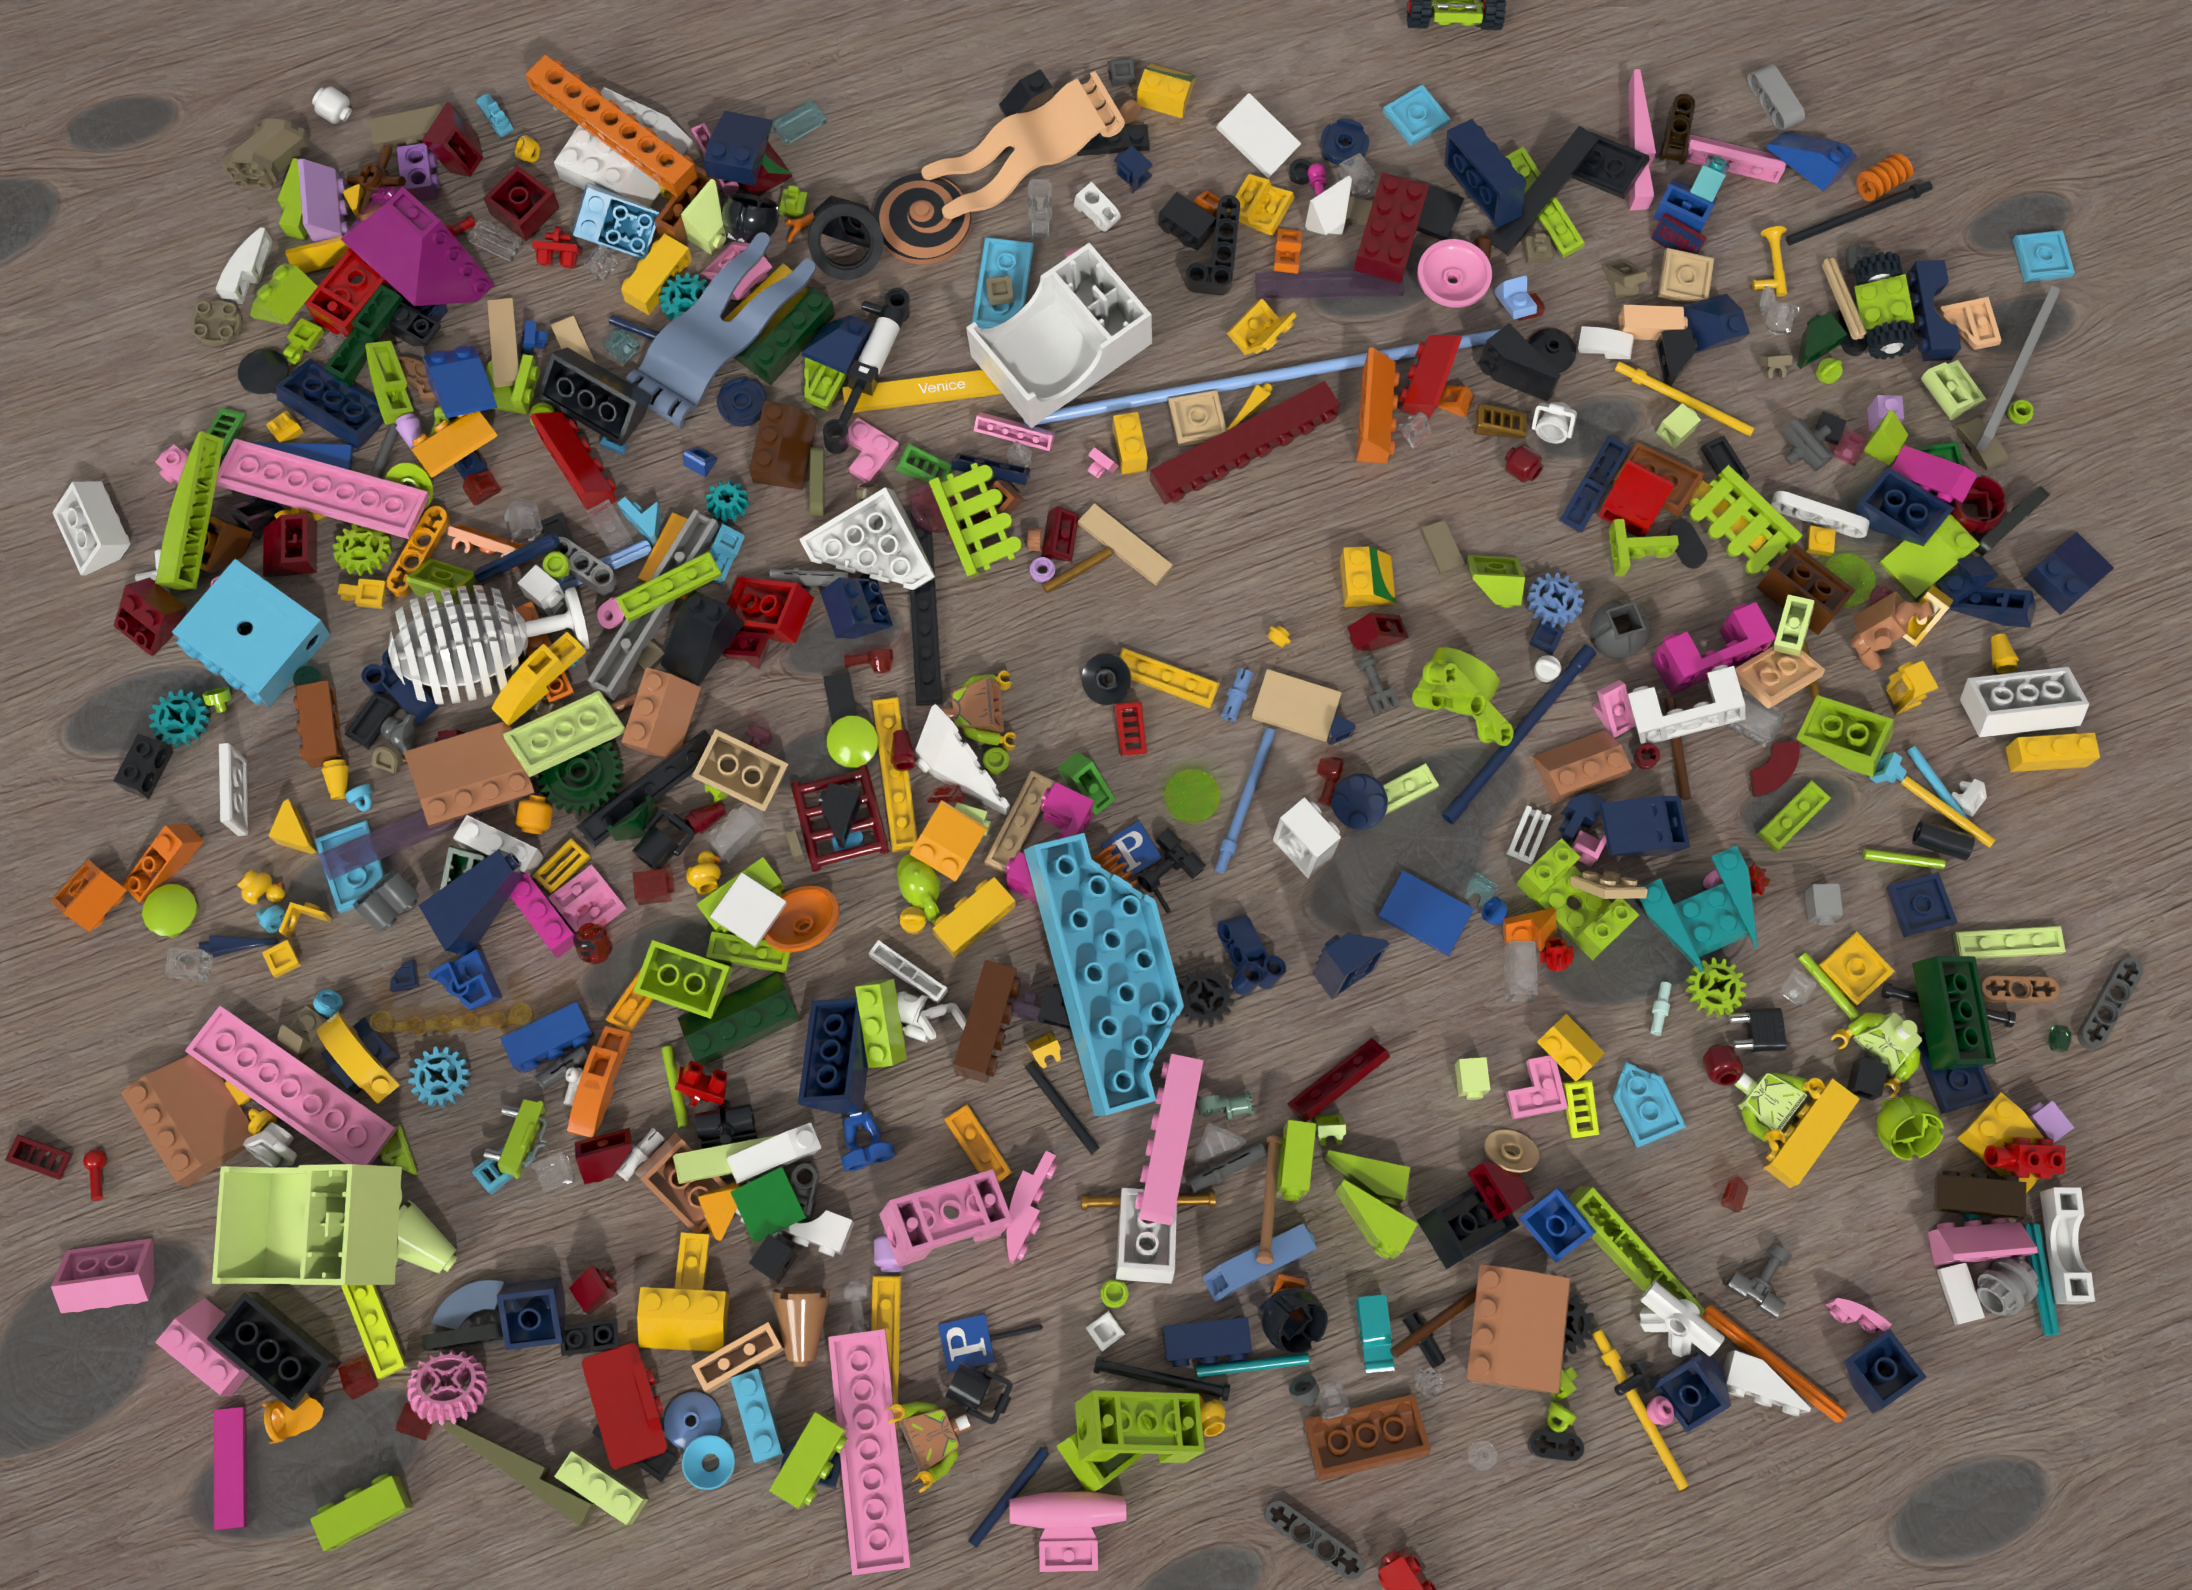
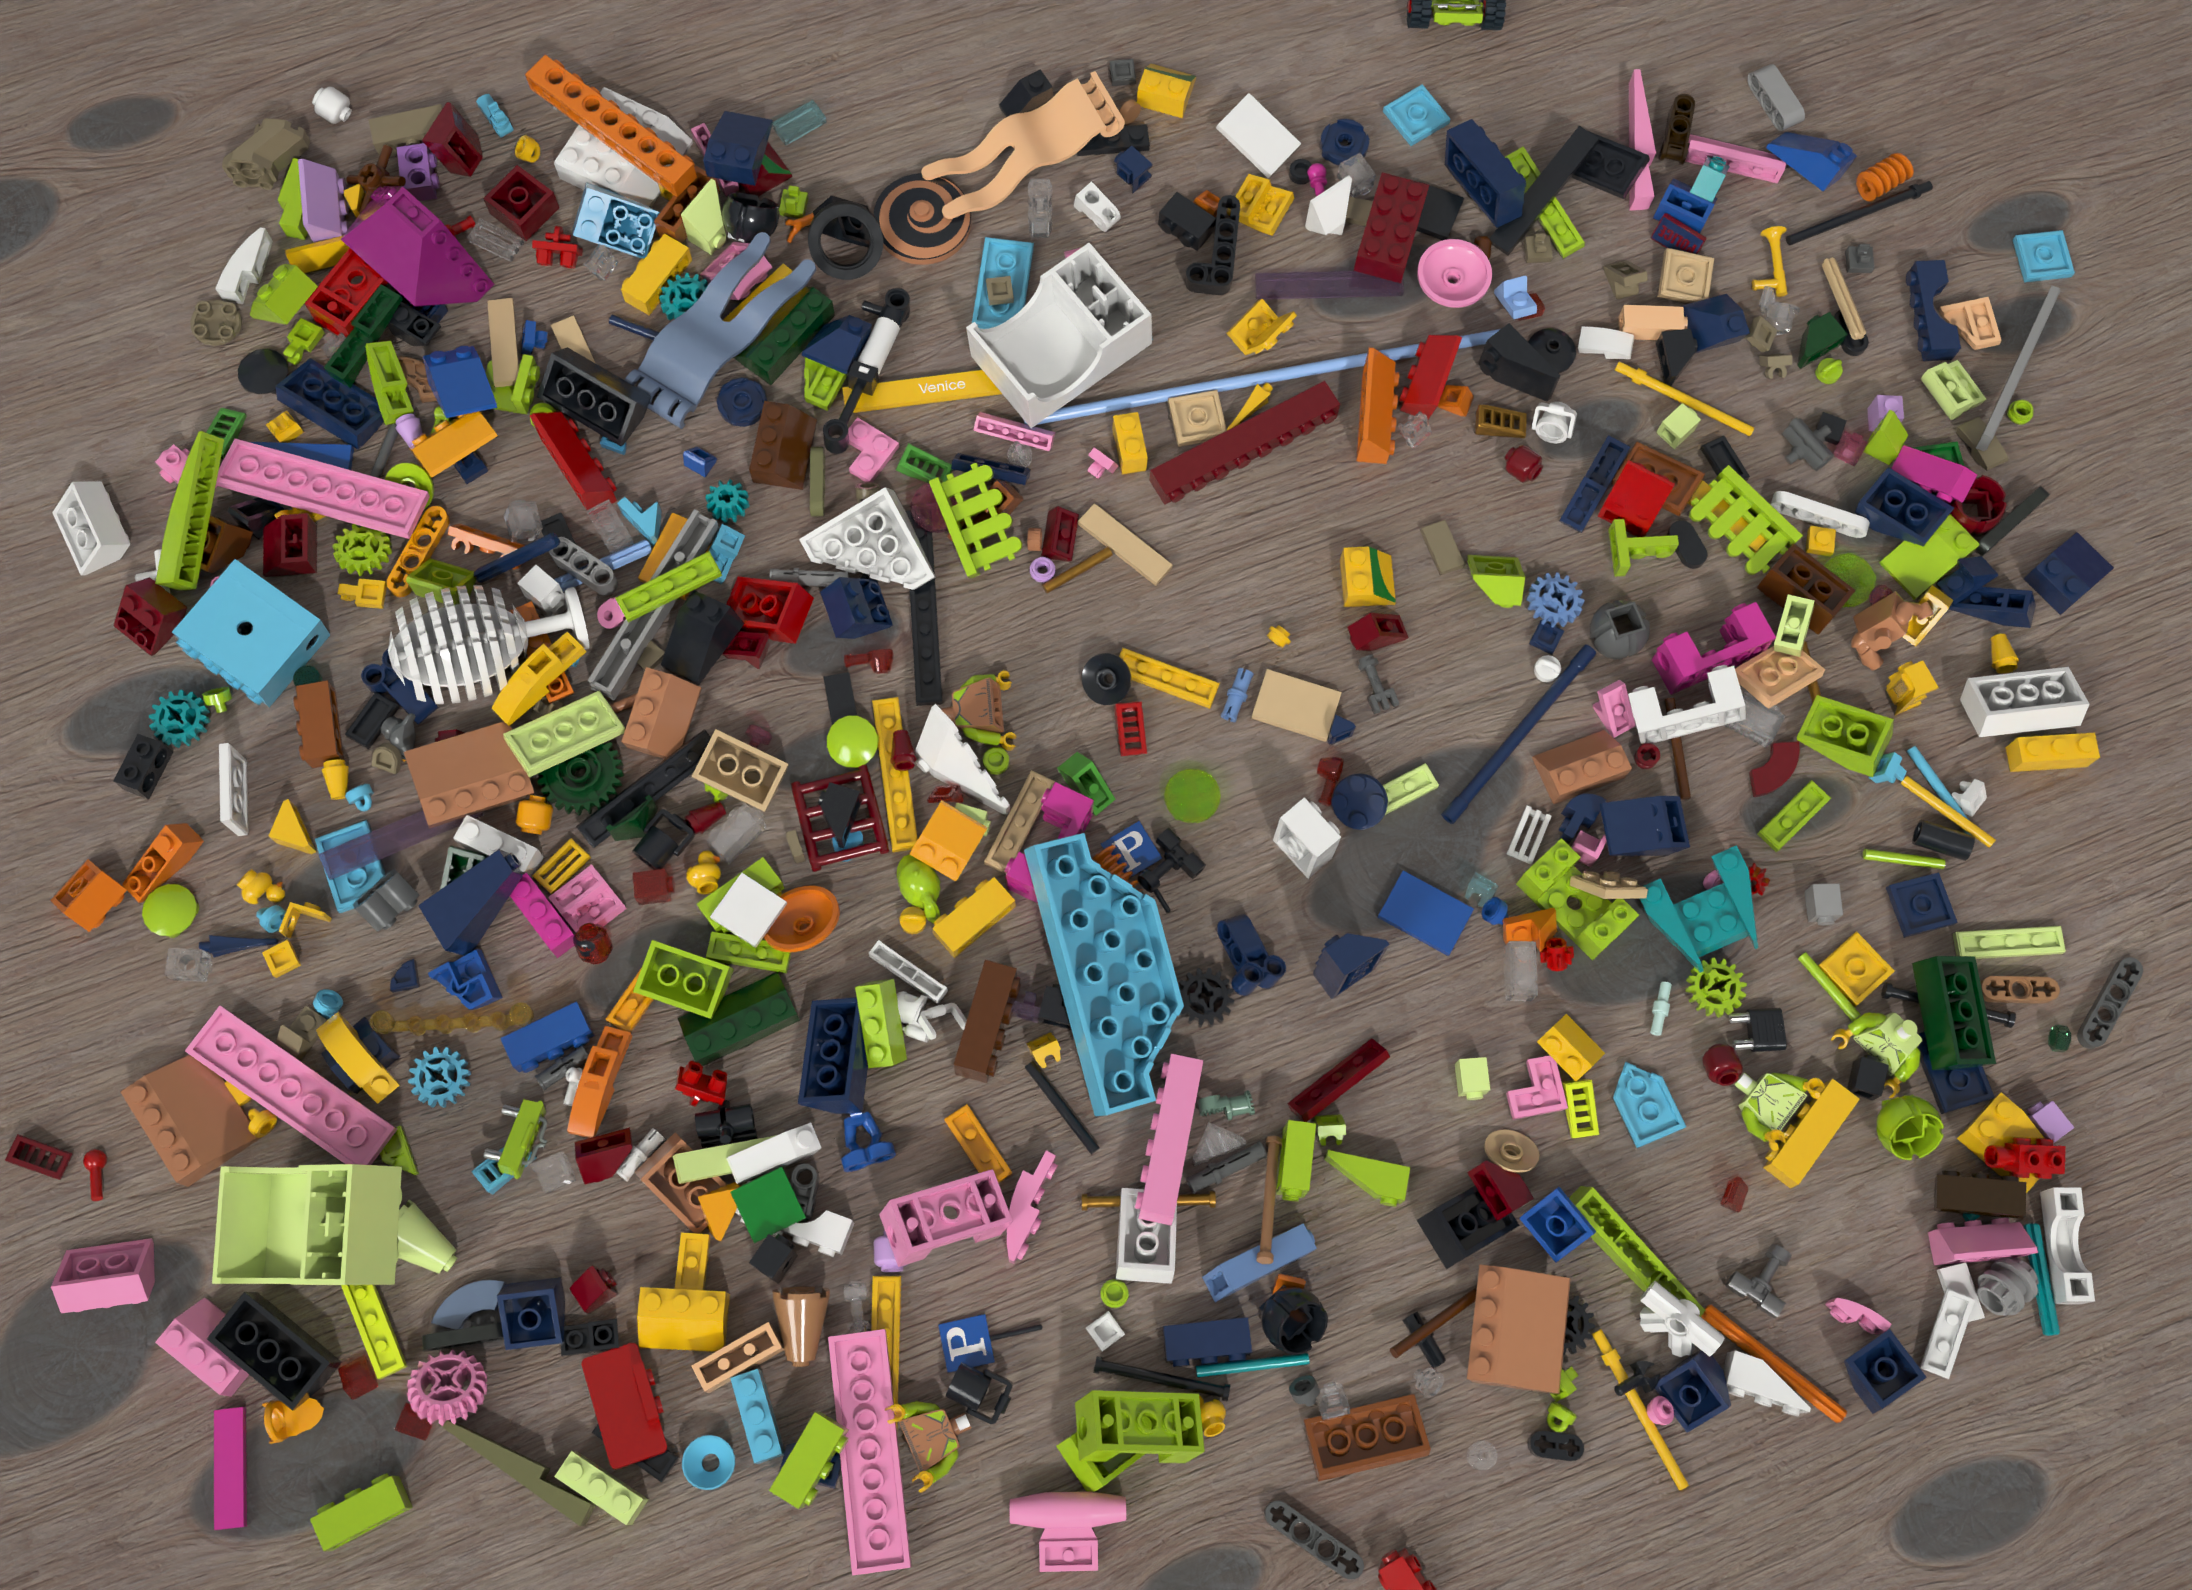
white piece [243,1122,297,1168] -> none
clear red slope [463,470,501,506] -> none
lime tile [542,552,571,579] -> none
clear light blue tile [603,329,640,365] -> none
lime piece [661,1046,689,1128] -> none
medium blue dish [664,1392,722,1450] -> none
dark blue bar [968,1447,1049,1548] -> none
medium blue bar [1215,728,1276,874] -> none
orange slope [1274,228,1302,274] -> none
lime slope [1335,1179,1418,1260] -> none
teal piece [1355,1294,1395,1373] -> none
lime piece [1412,647,1514,746] -> none
clear tile [1778,968,1817,1007] -> none
plate [1854,251,1916,360] -> none
none -> dark tan tile [1743,316,1777,352]
none -> white tile [1919,1288,1976,1379]

